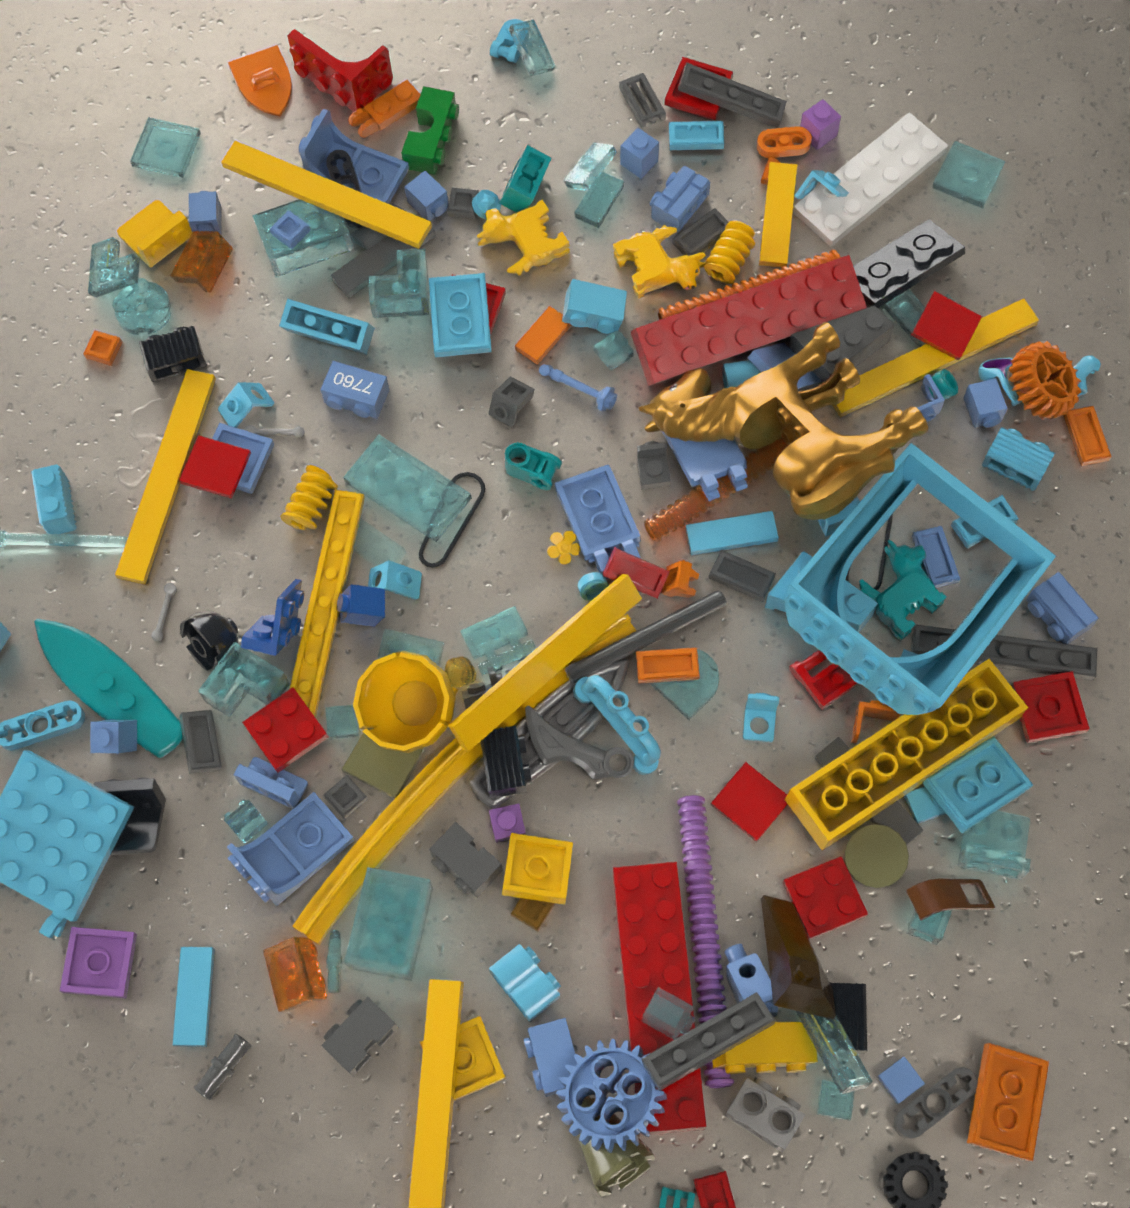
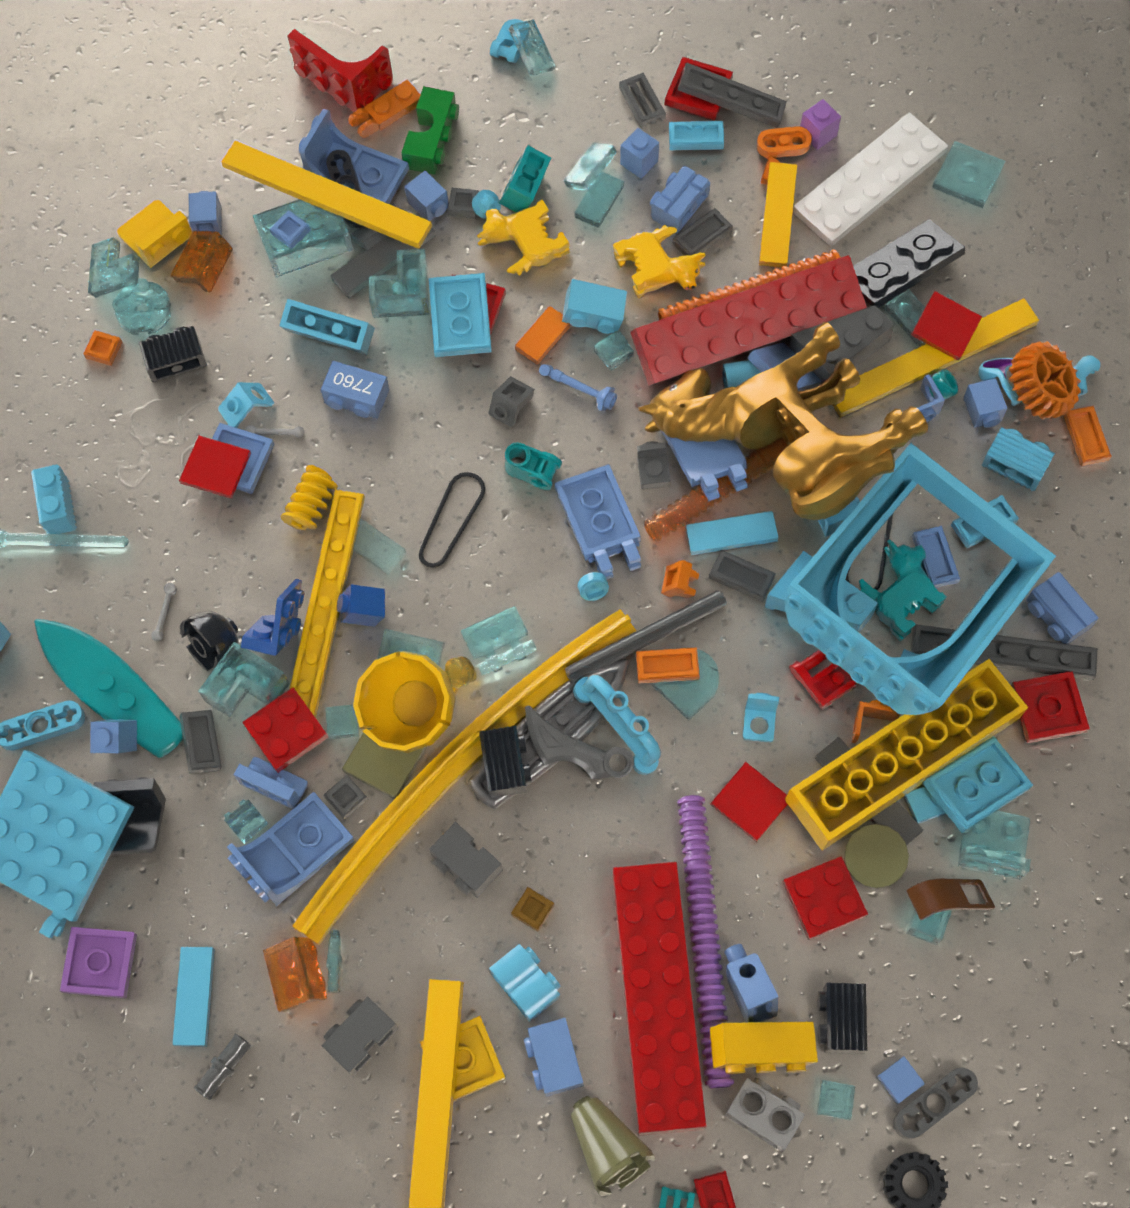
yellow tile [115,369,216,585] -> none
clear light blue tile [130,117,201,178] -> none
orange shield [228,45,292,117] -> none
clear light blue plate [343,435,472,542] -> none
clear light blue brick [344,867,433,981] -> none
medium azure bracket [368,560,422,600] -> none
yellow tile [448,574,642,751] -> none
dark grey bracket [461,666,502,709] -> none
medium lavender plate [489,804,526,843] -> none
yellow plate [502,833,573,905] -> none
yellow plant [547,530,580,564] -> none
medium blue gear [556,1039,667,1153] -> none
red tile [602,547,670,599] -> none
clear light blue brick [642,987,696,1040] -> none
dark grey tile [642,992,775,1091] -> none
yellow piece [704,220,755,284] -> none
dark brown wedge [761,895,836,1019] -> none
medium azure bracket [794,170,849,199] -> none
clear light blue plate [796,1011,873,1094] -> none
orange tile [967,1043,1049,1161] -> none

